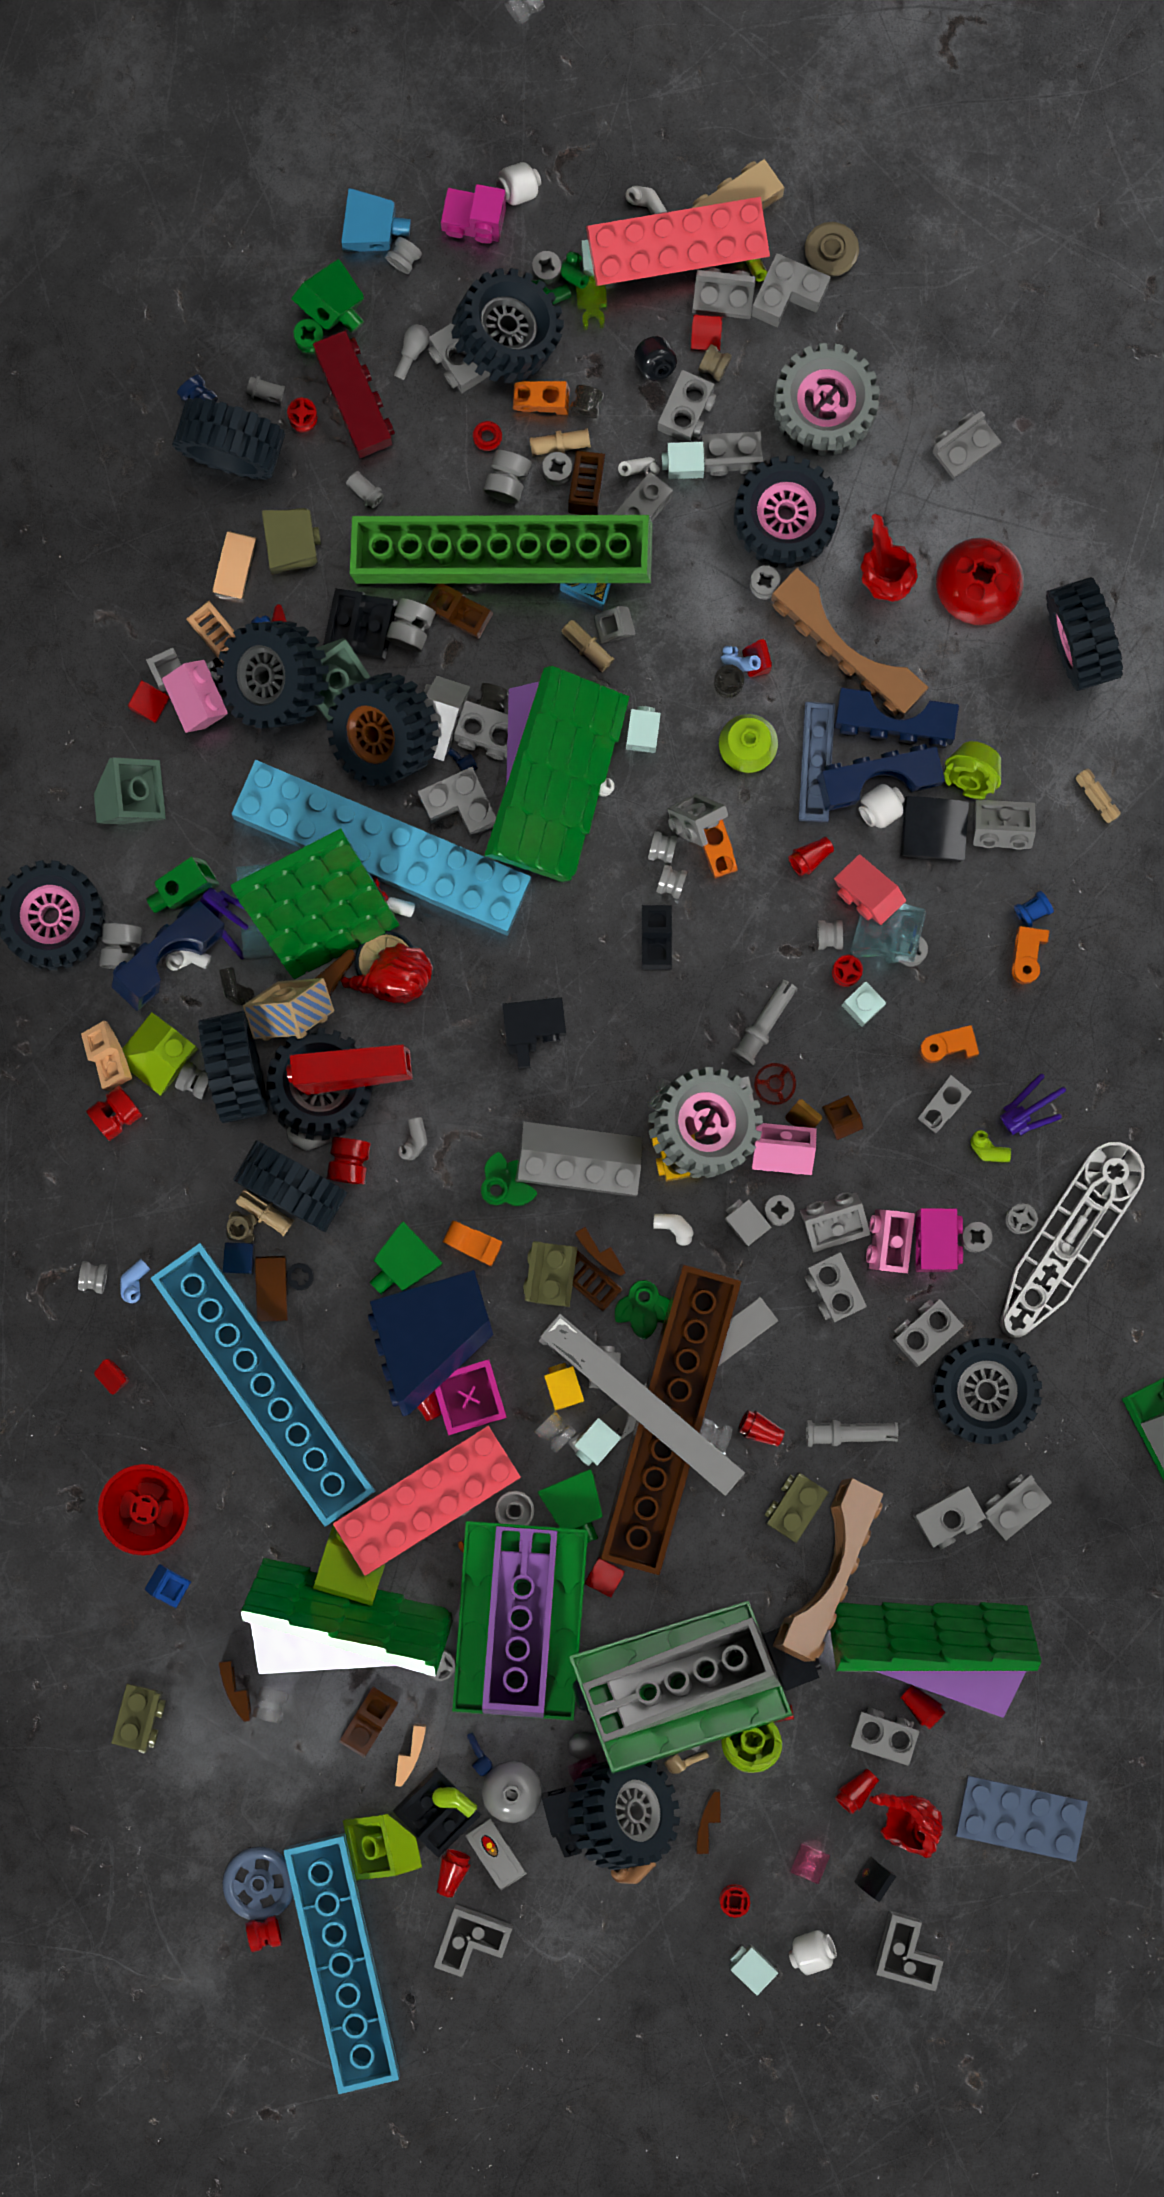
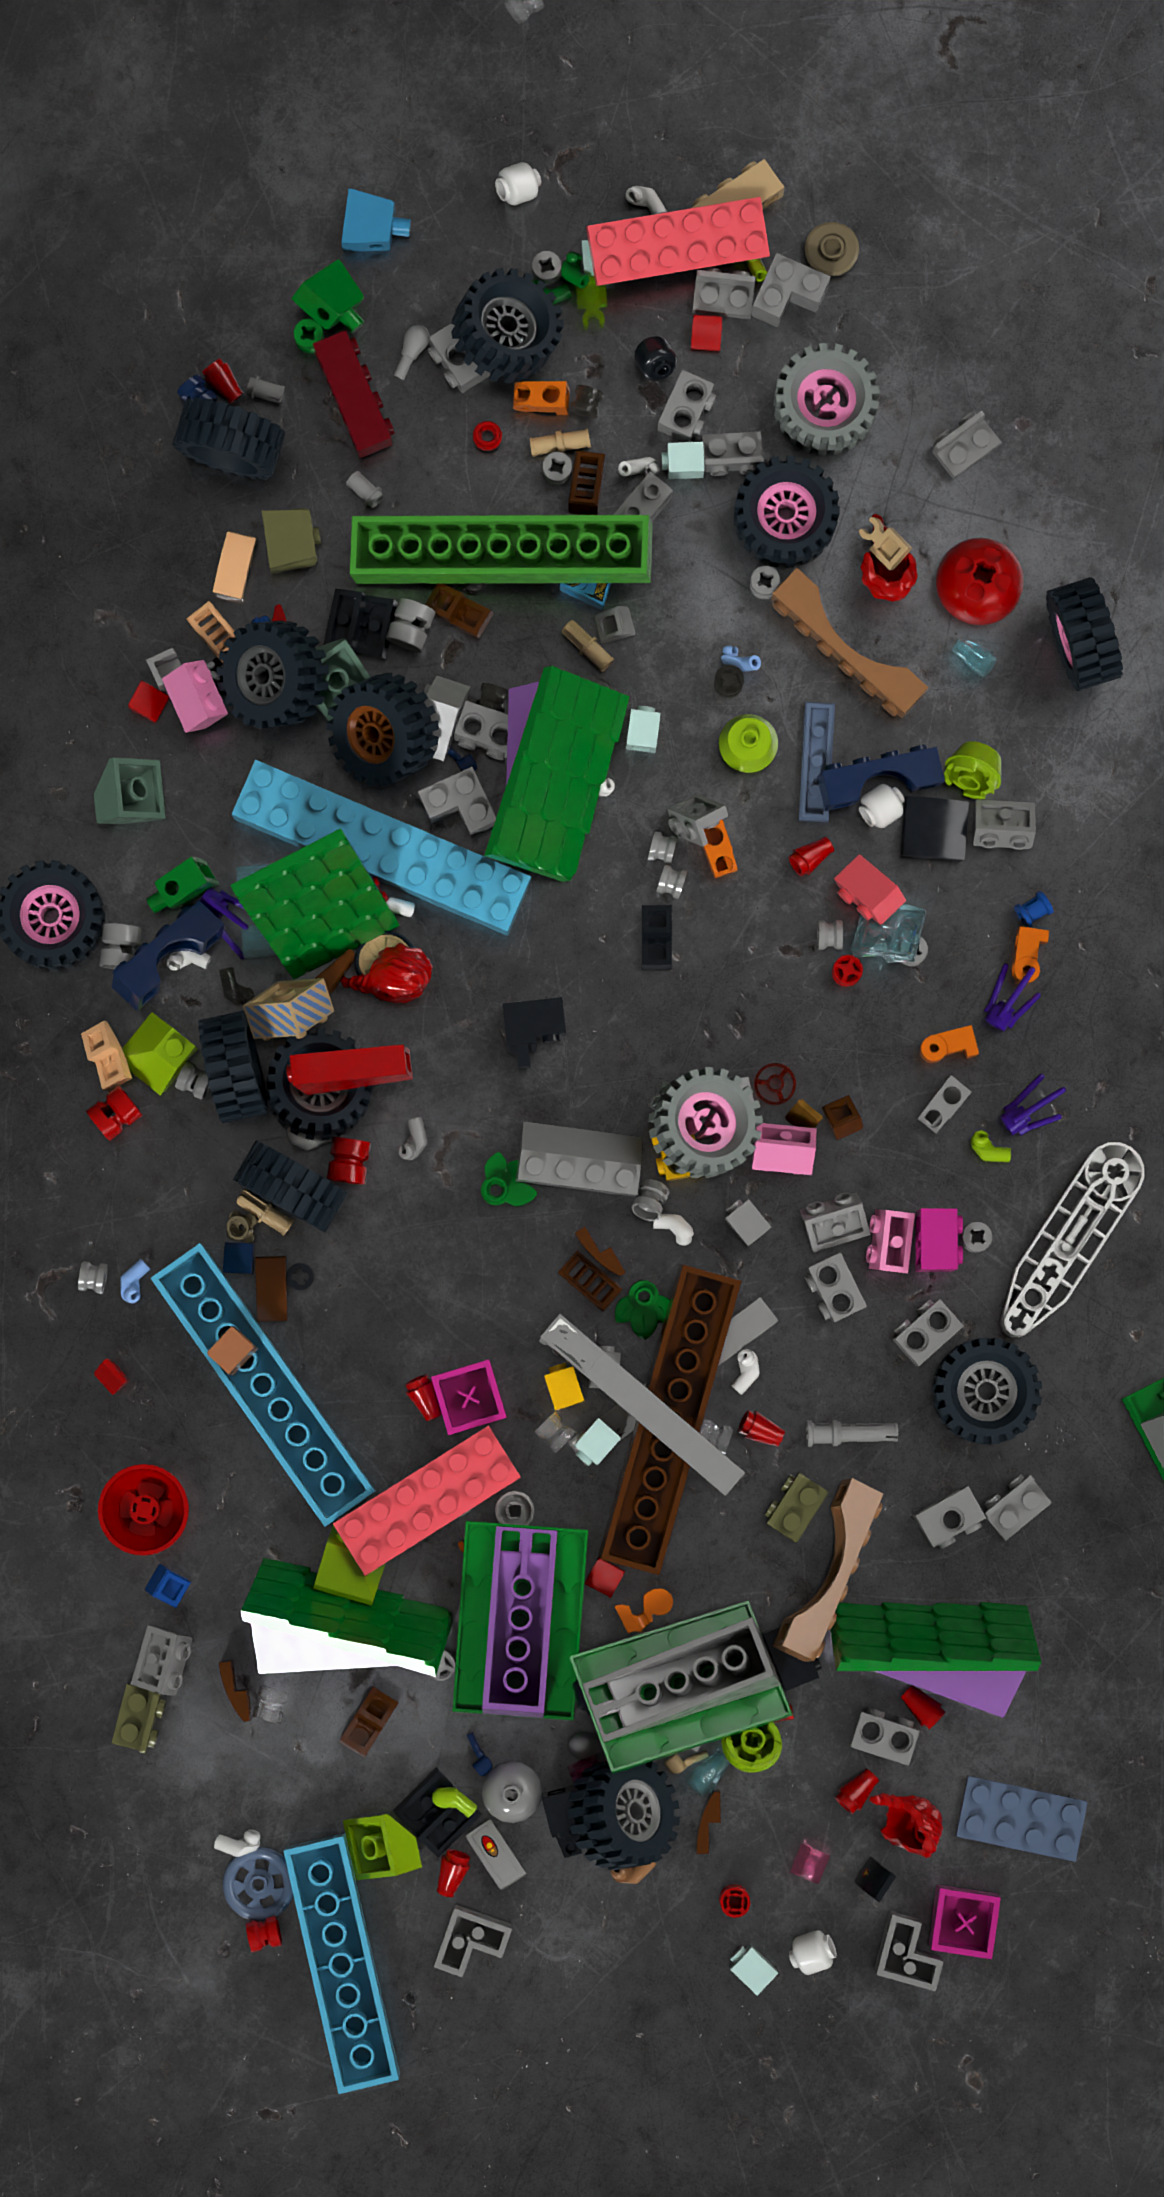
red wheel [287,397,318,432] -> none
dark blue slope [368,1270,494,1416] -> none
green torso [369,1222,443,1295] -> none
light grey wheel [385,237,422,274] -> none
light nougat slope [395,1724,426,1787] -> none
dark pink brick [441,184,506,244] -> none
orange leg [442,1220,503,1268] -> none
light grey wheel [483,450,532,504] -> none
olive bracket [523,1241,578,1307] -> none
green torso [538,1469,603,1543] -> none
dark tan wheel [698,344,732,382] -> none
light grey pin [731,979,798,1066] -> none
red slope [742,639,772,677] -> none
light grey wheel [763,1195,795,1226] -> none
dark blue arch [834,688,959,748] -> none
light aqua brick [842,982,886,1027] -> none
light grey wheel [1005,1203,1038,1235] -> none
tan axle [1076,768,1120,823] -> none
none -> light grey bracket [131,1625,192,1696]
none -> red cone [202,358,244,404]
none -> nougat panel [207,1326,259,1375]
none -> white arm [214,1829,261,1857]
none -> orange leg [614,1588,673,1634]
none -> light grey wheel [631,1179,670,1221]
none -> clear light blue cone [686,1751,731,1797]
none -> white arm [731,1349,760,1395]
none -> tan plate [859,517,913,570]
none -> dark pink brick [928,1884,1001,1959]
none -> clear light blue cone [952,637,997,678]
none -> dark purple plant [984,963,1041,1032]

